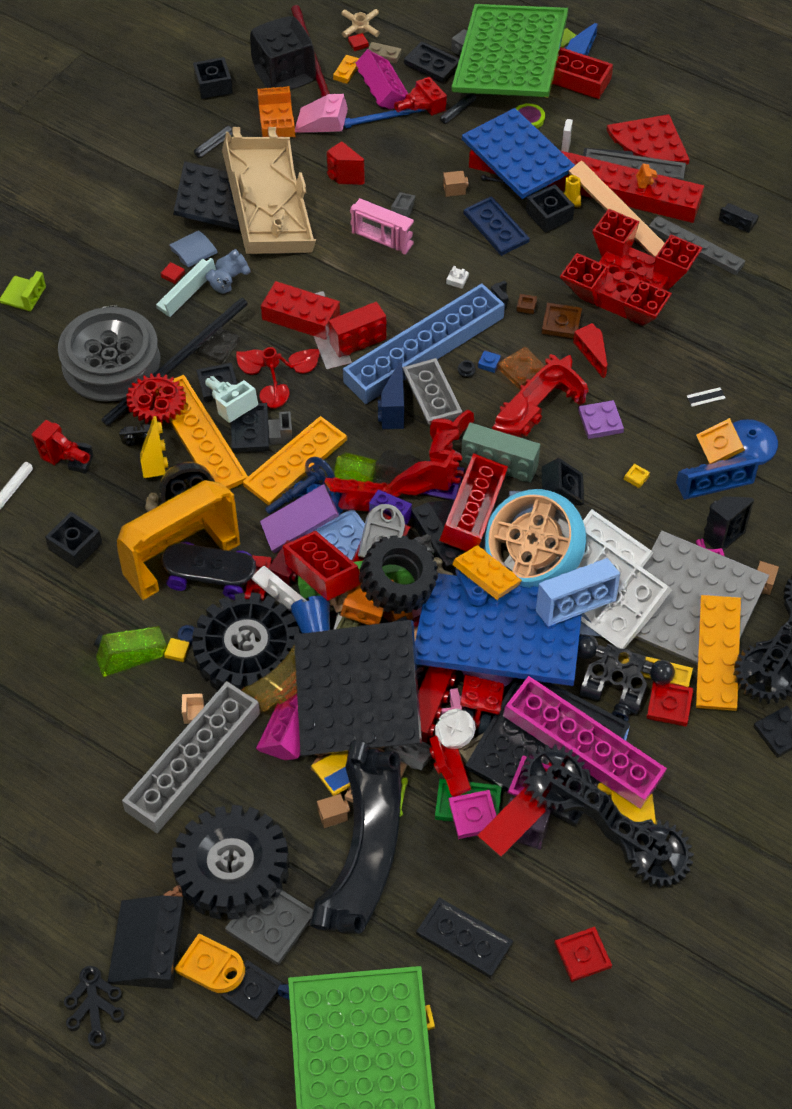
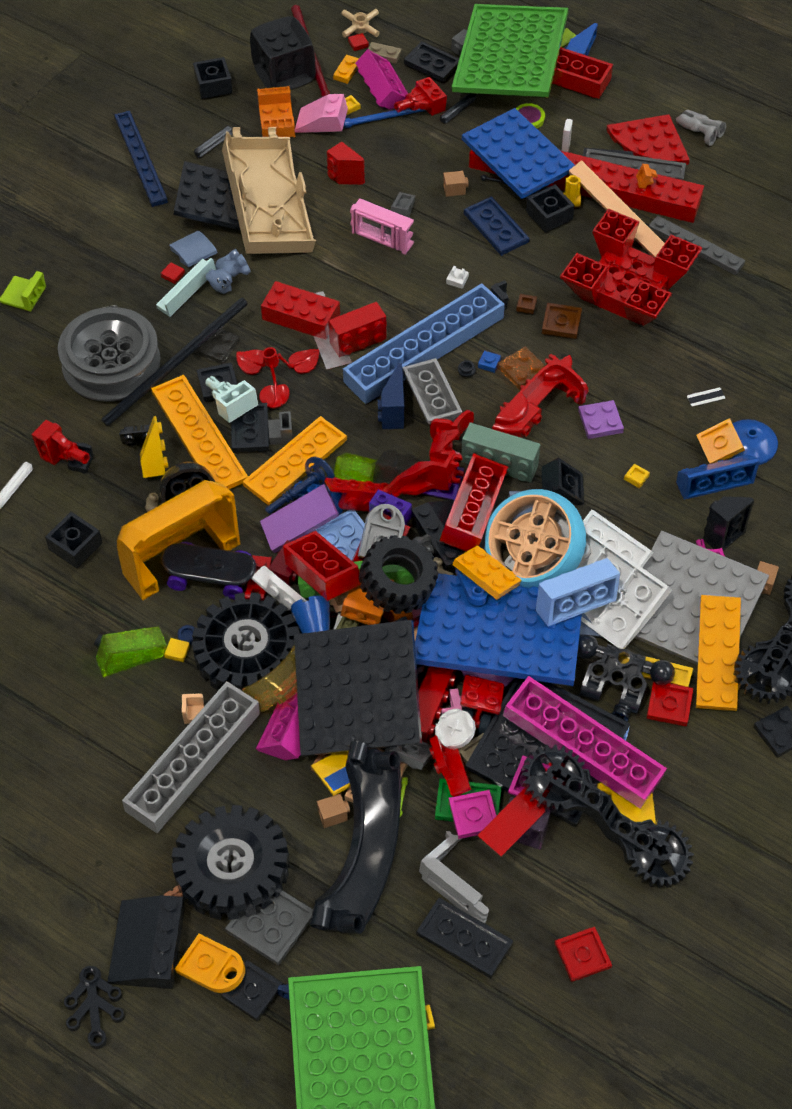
red gear [126,373,186,425] -> none
red slope [573,323,607,378] -> none
black bracket [719,203,759,233] -> none
none -> dark blue tile [114,111,168,207]
none -> yellow tile [345,95,361,115]
none -> light grey hinge [419,831,489,924]
none -> light grey piece [676,110,726,146]

